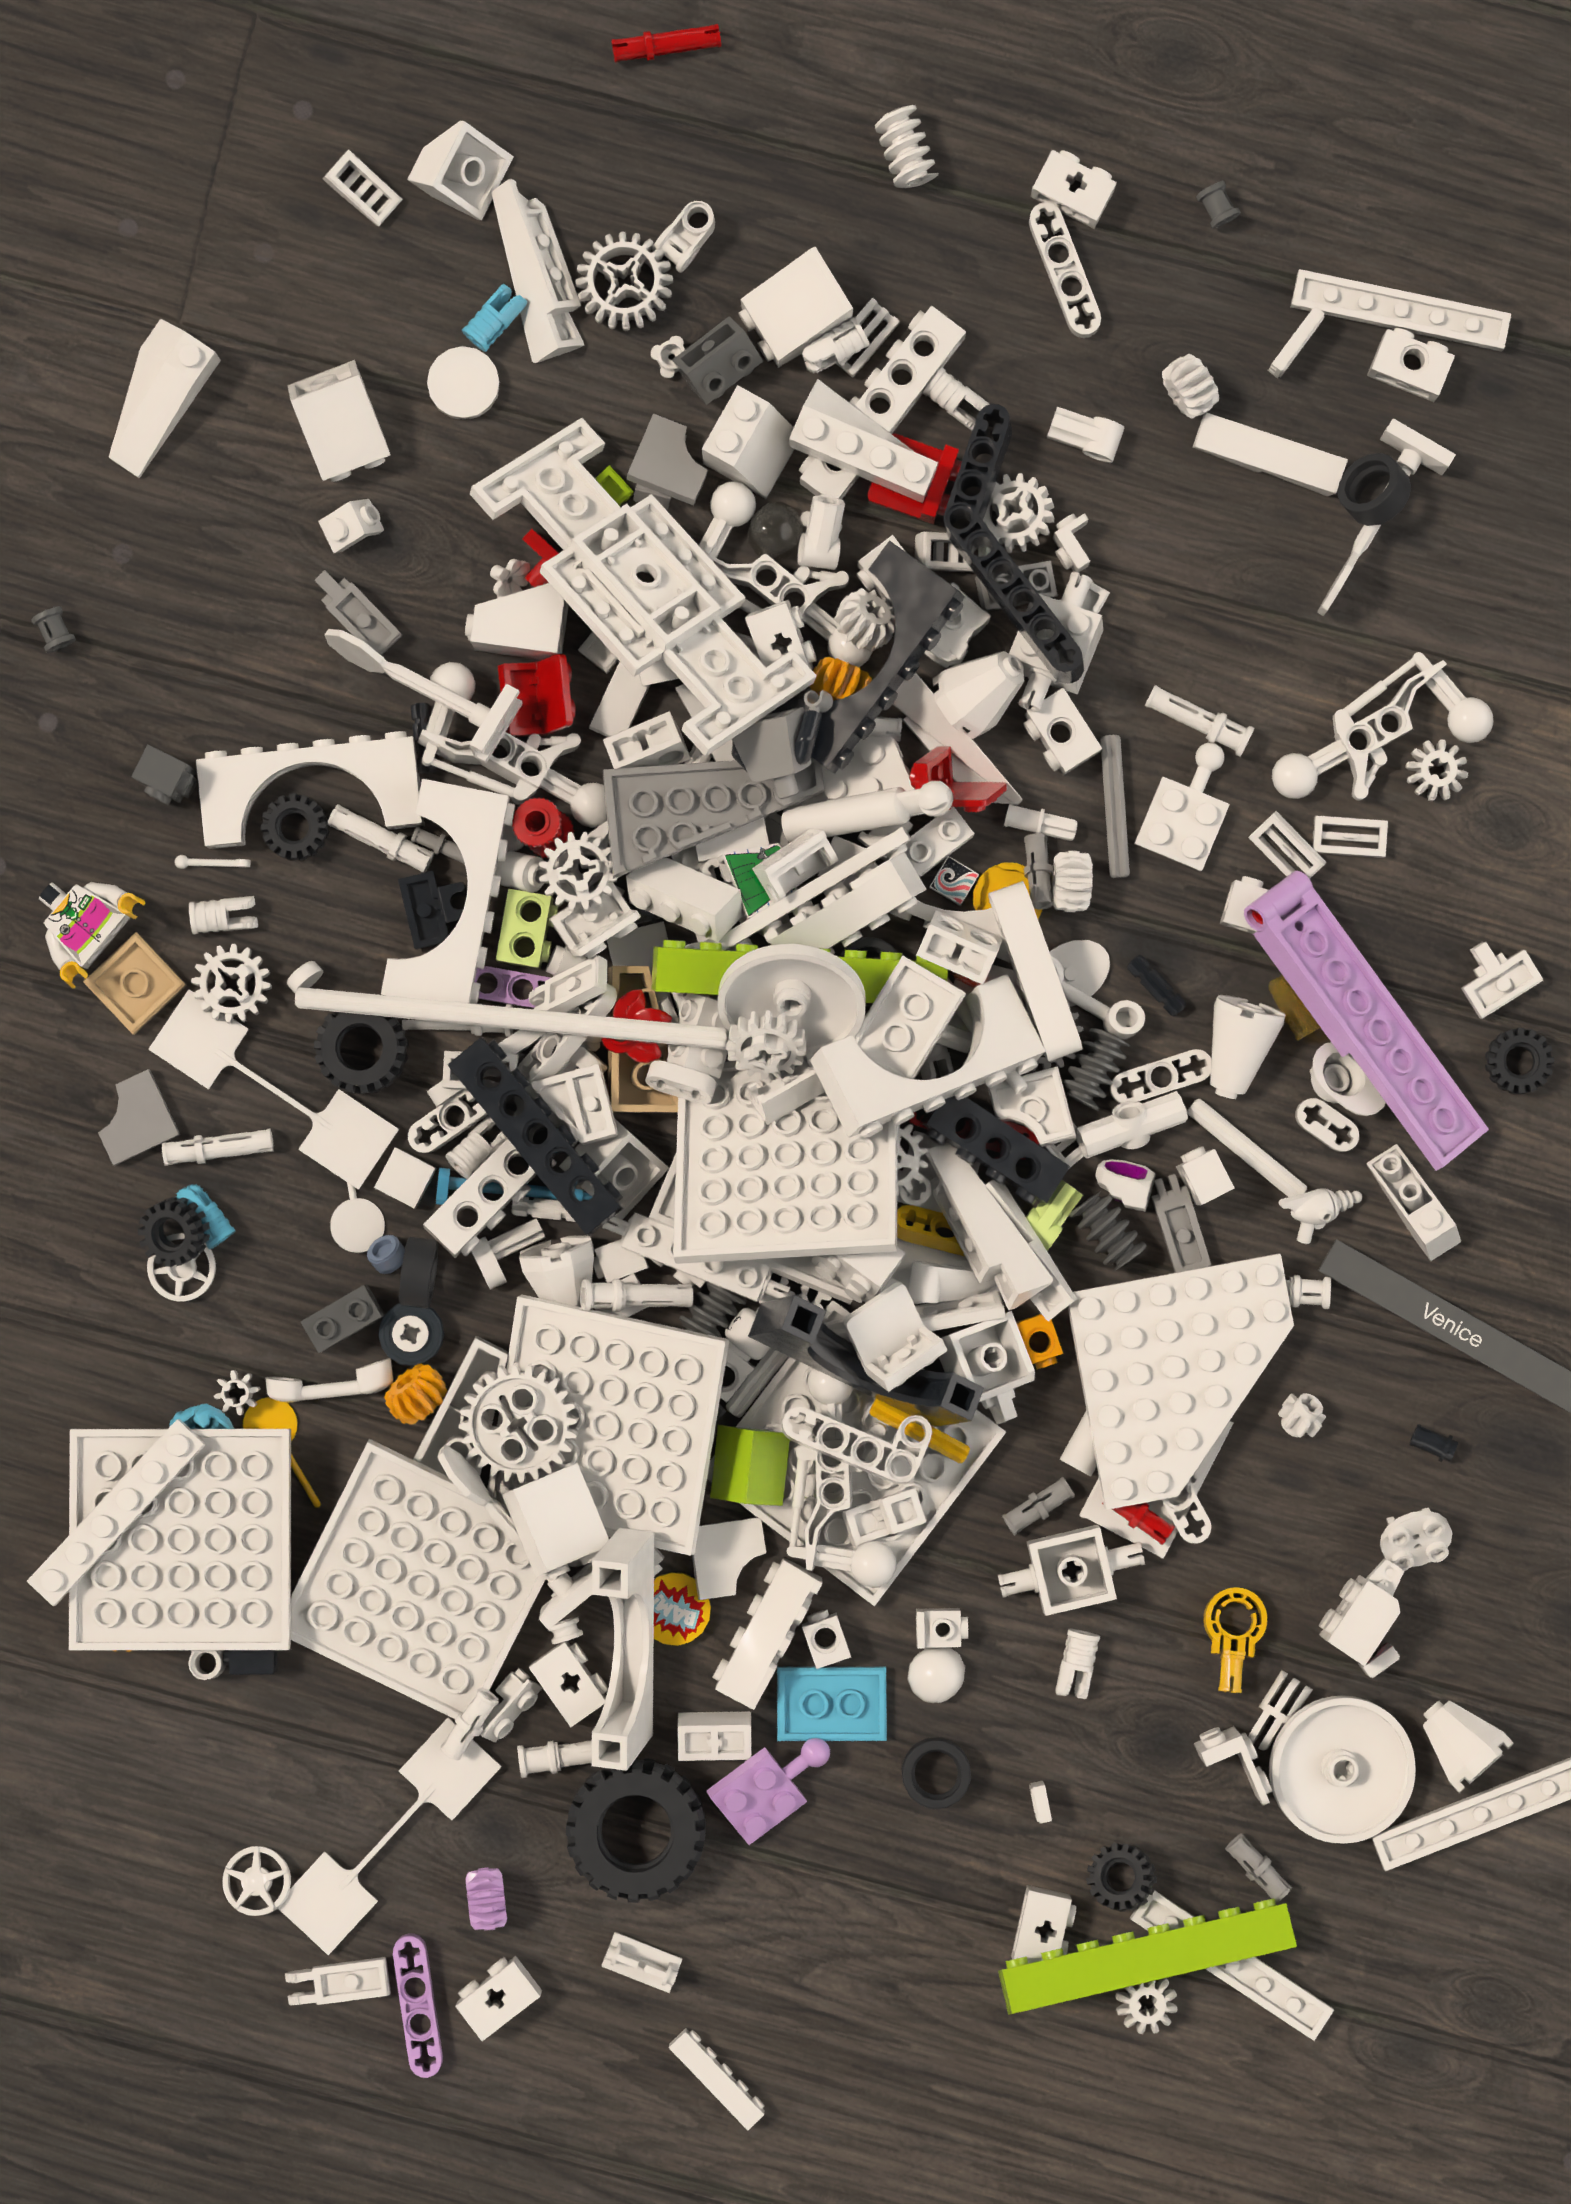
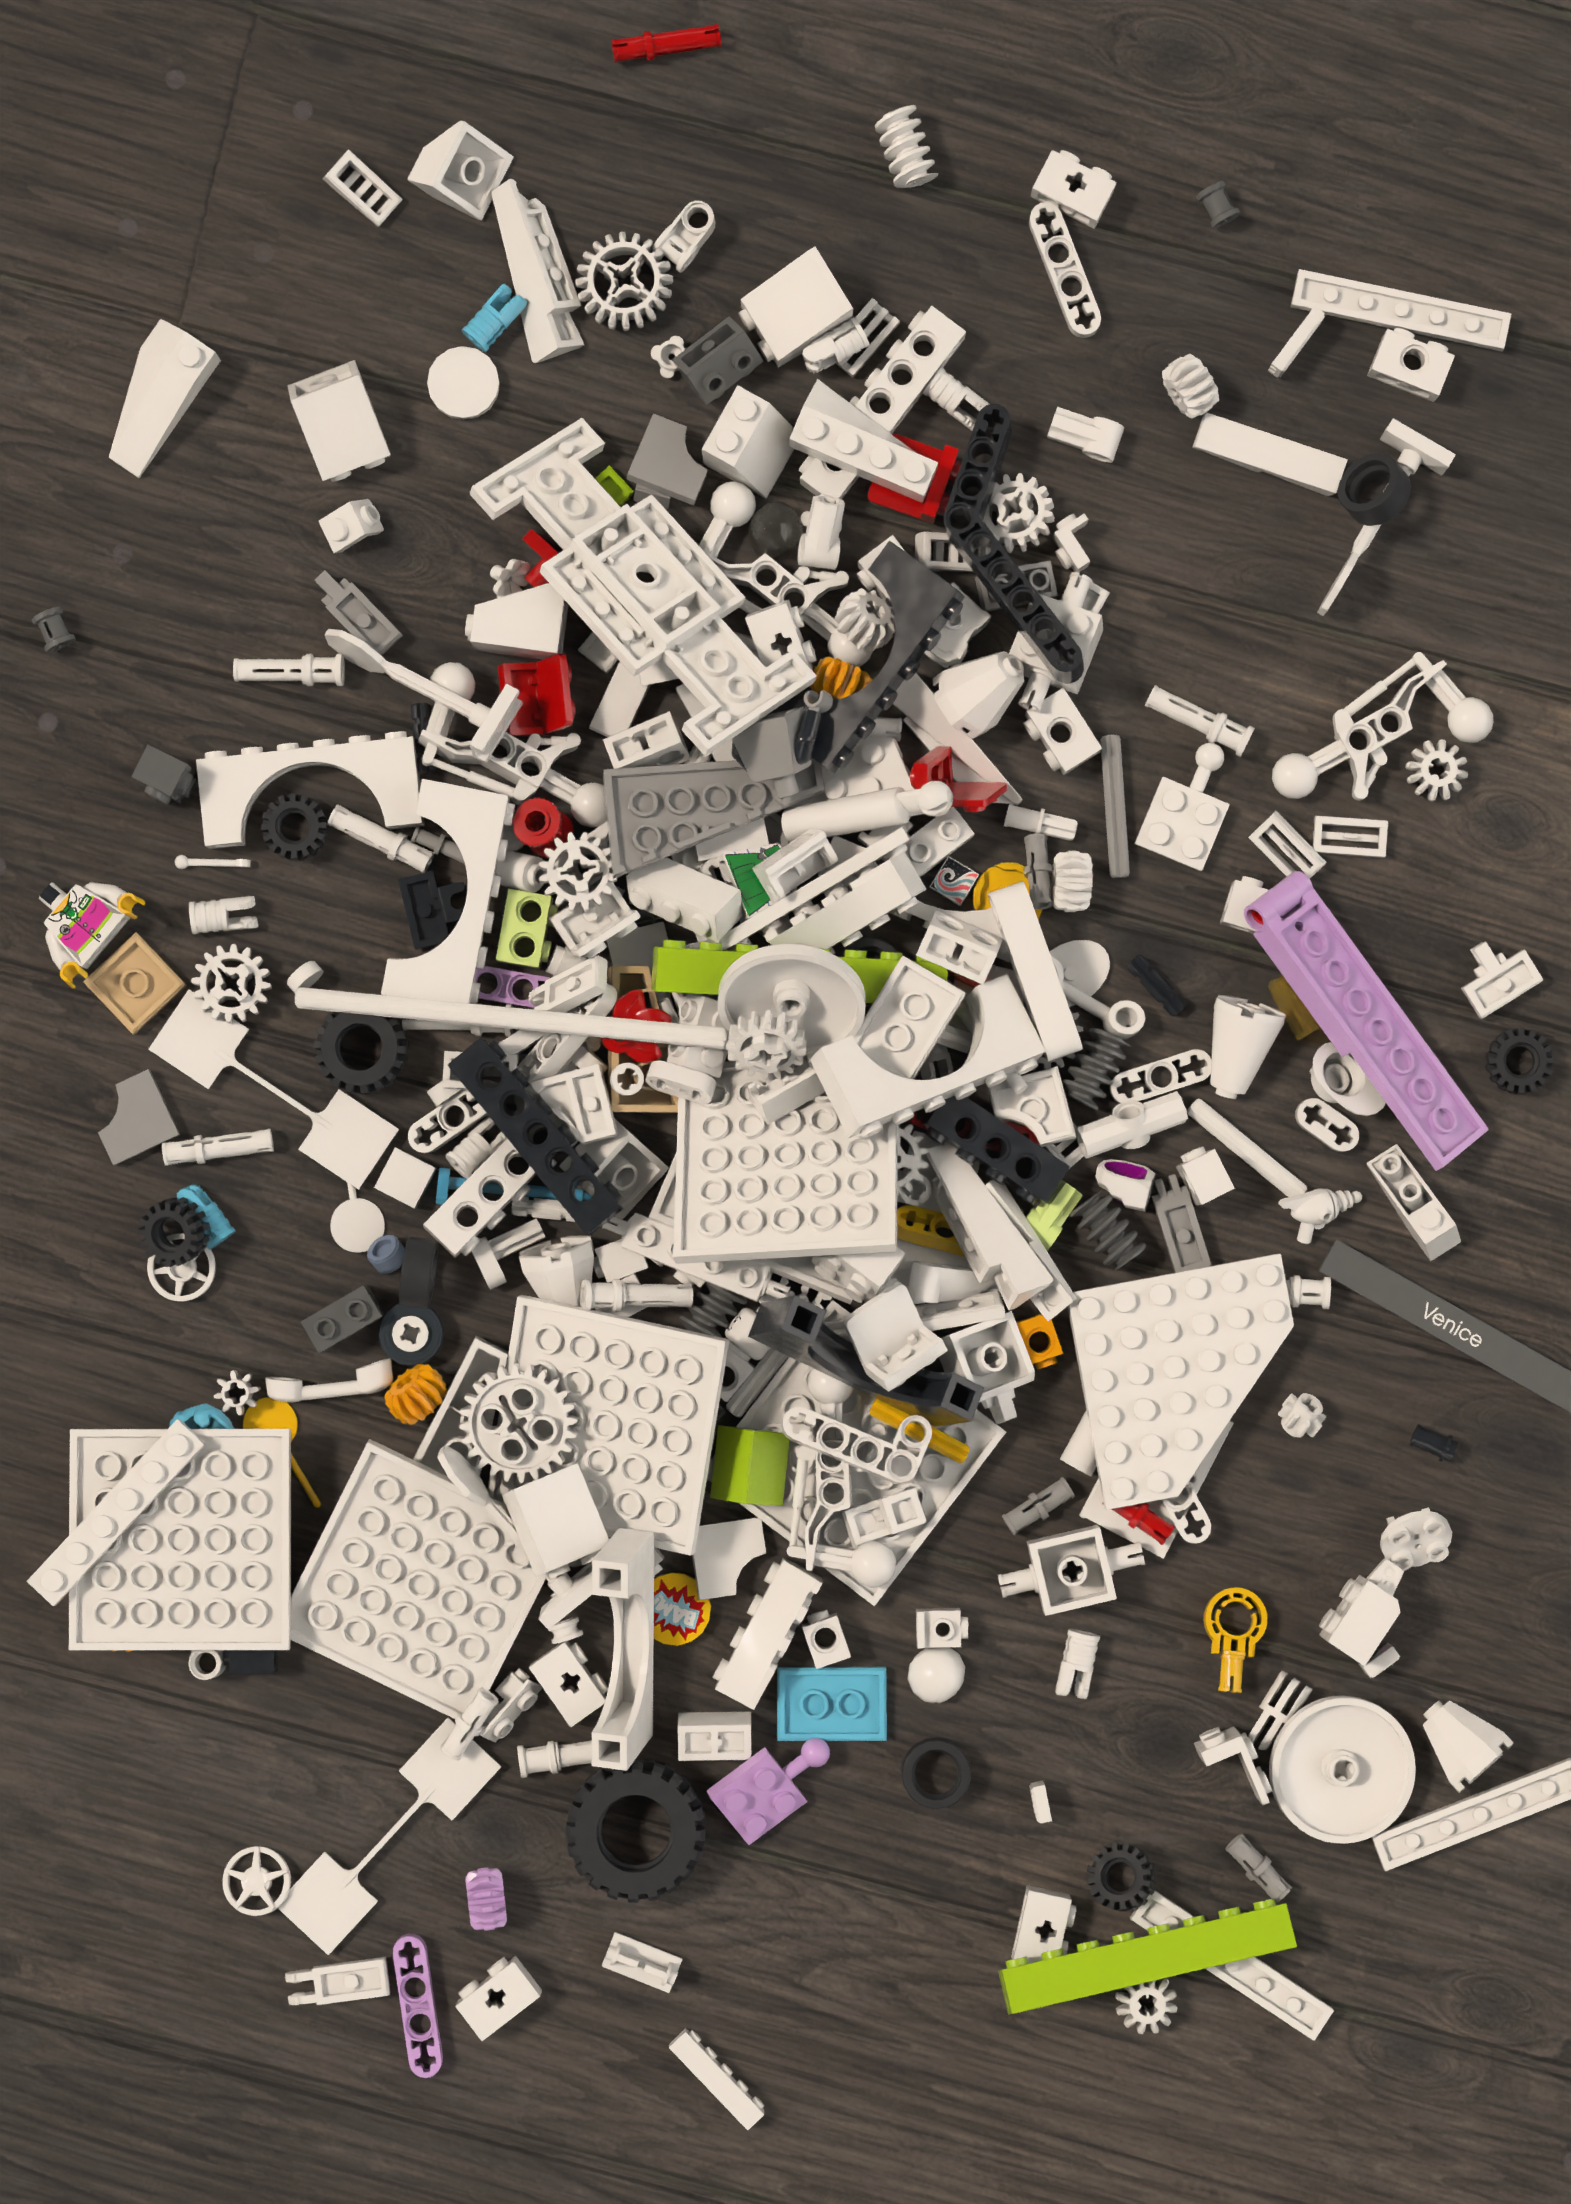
none -> white pin [233,654,345,686]
none -> white bush [610,1063,644,1096]

